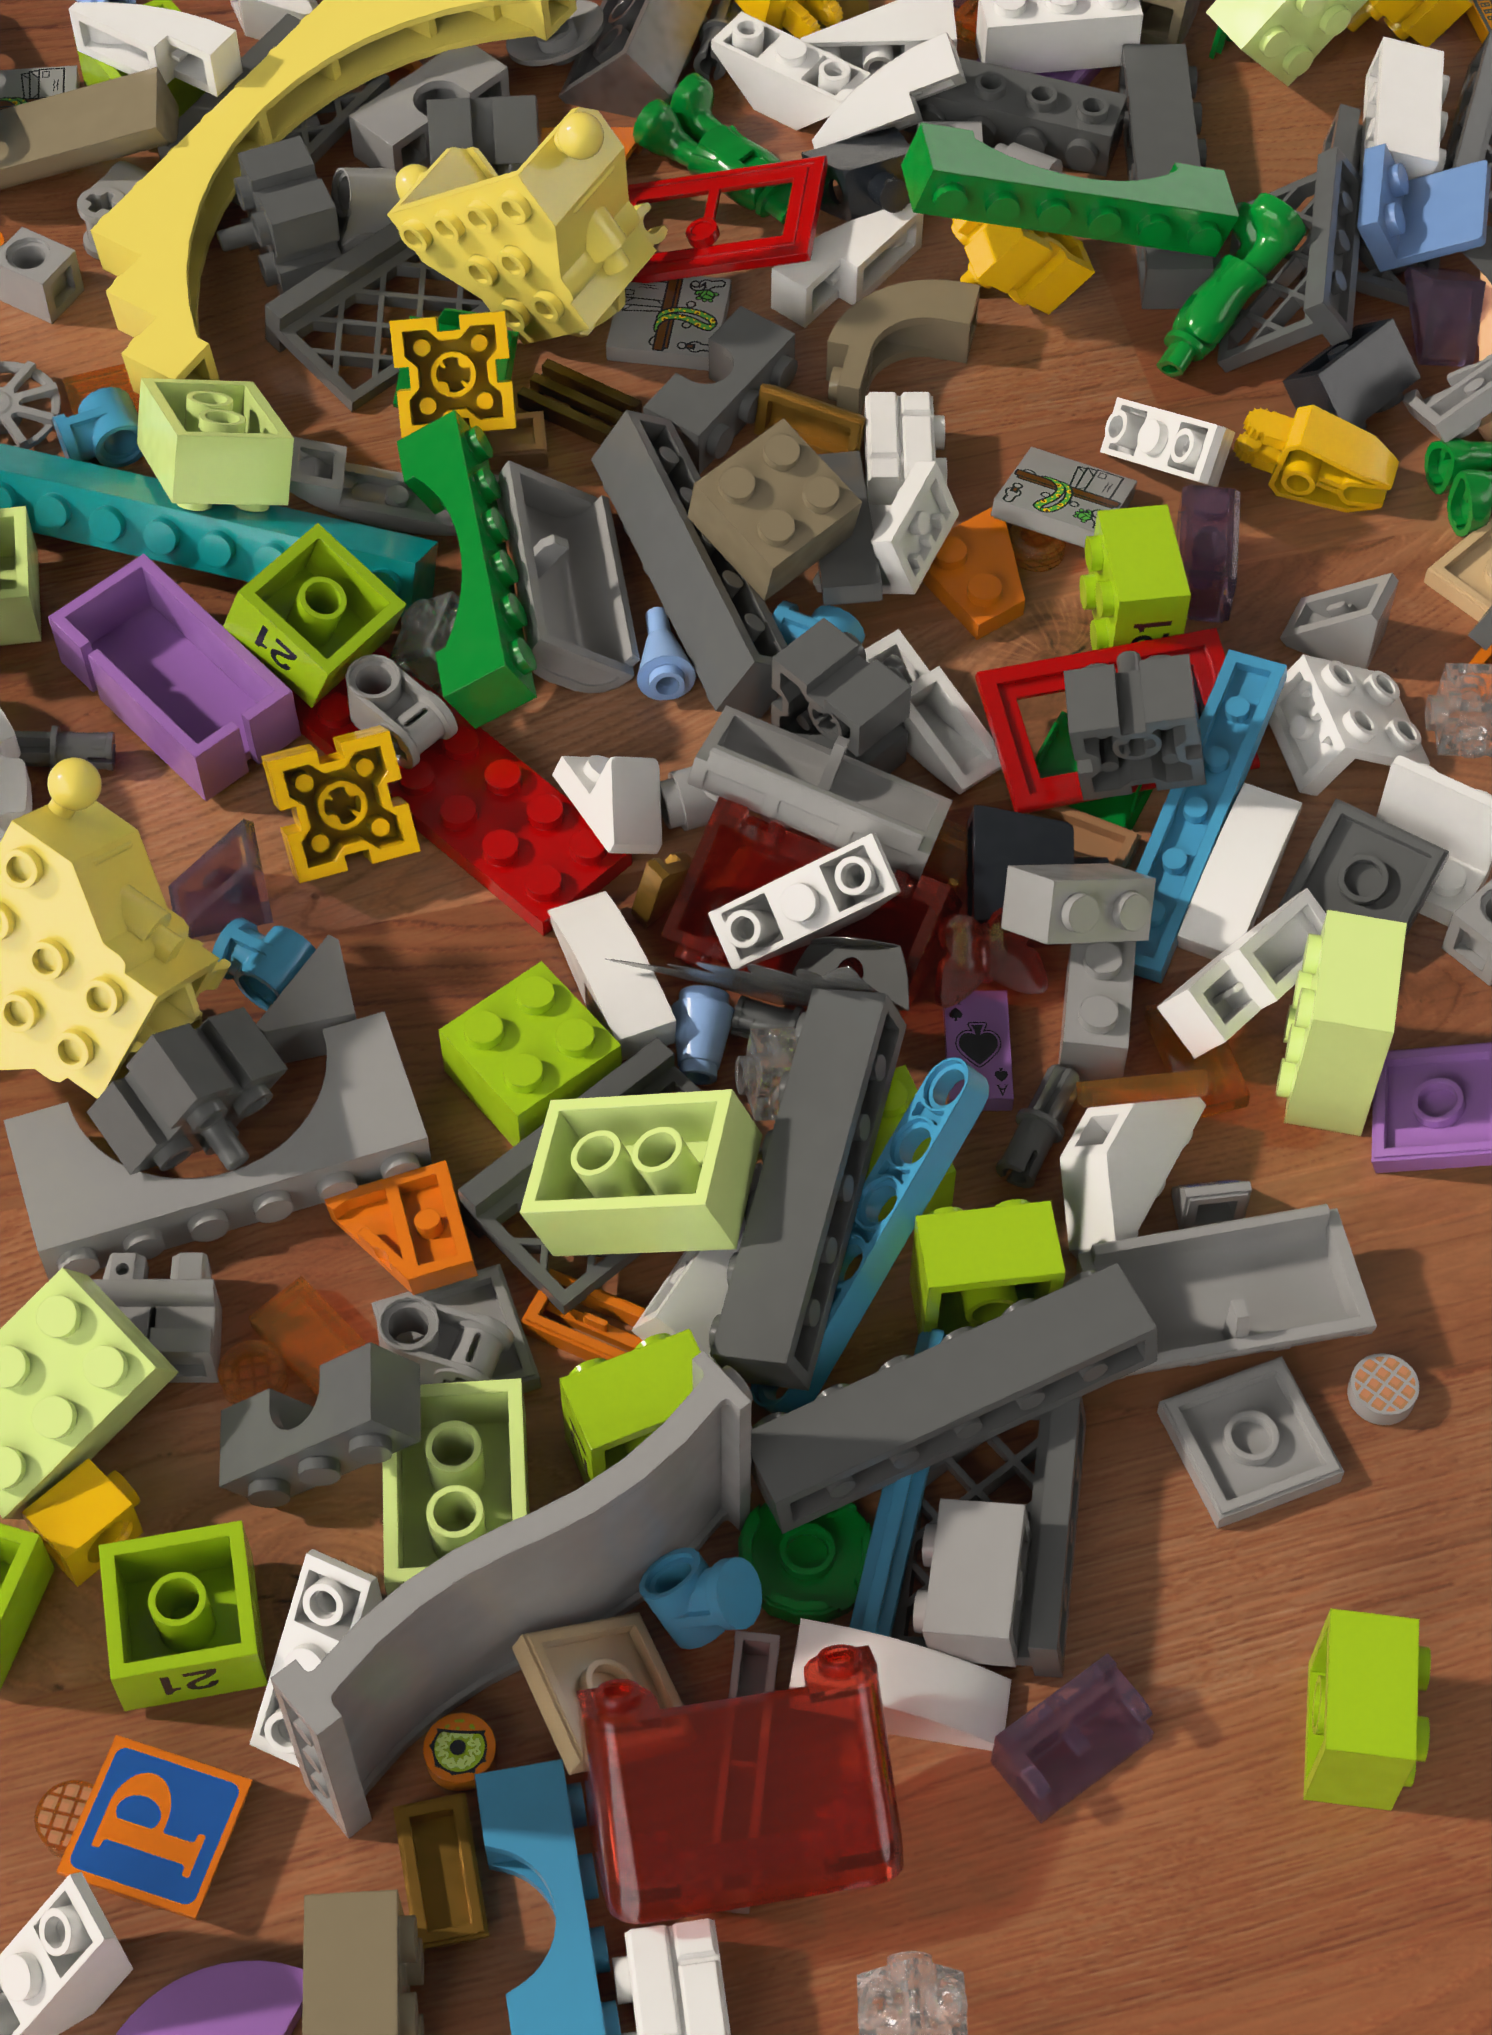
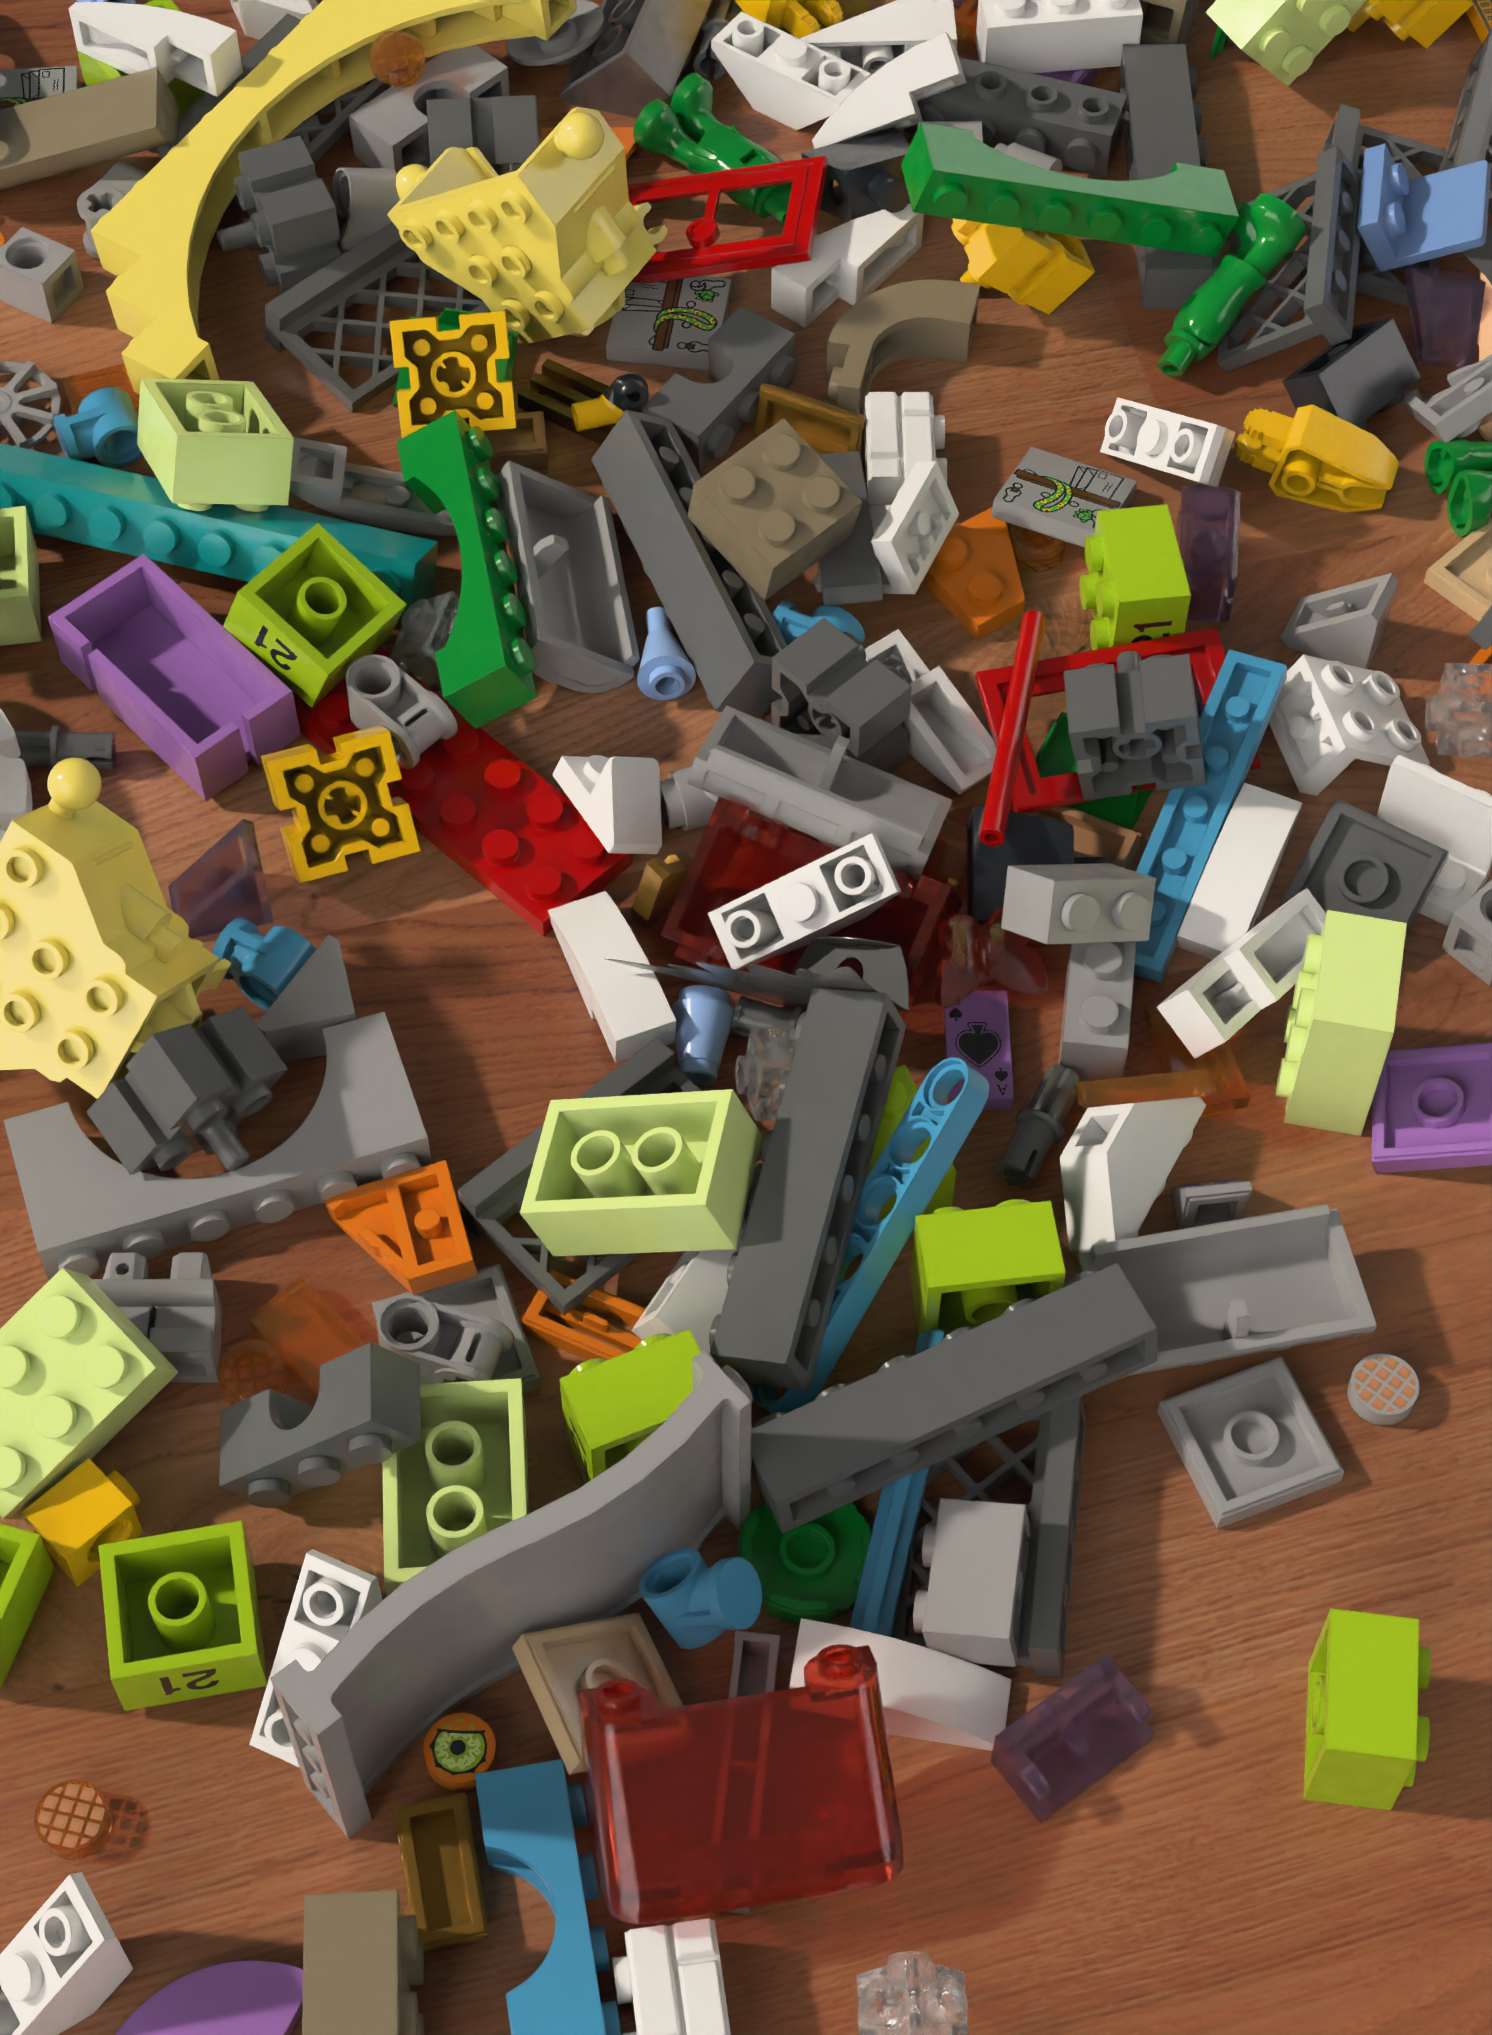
piece [56,1735,253,1921] -> none
lime brick [439,961,622,1147] -> none
white brick [1359,37,1450,180] -> none
none -> clear orange tile [369,31,425,88]
none -> arm [571,374,649,432]
none -> red piece [979,610,1046,847]

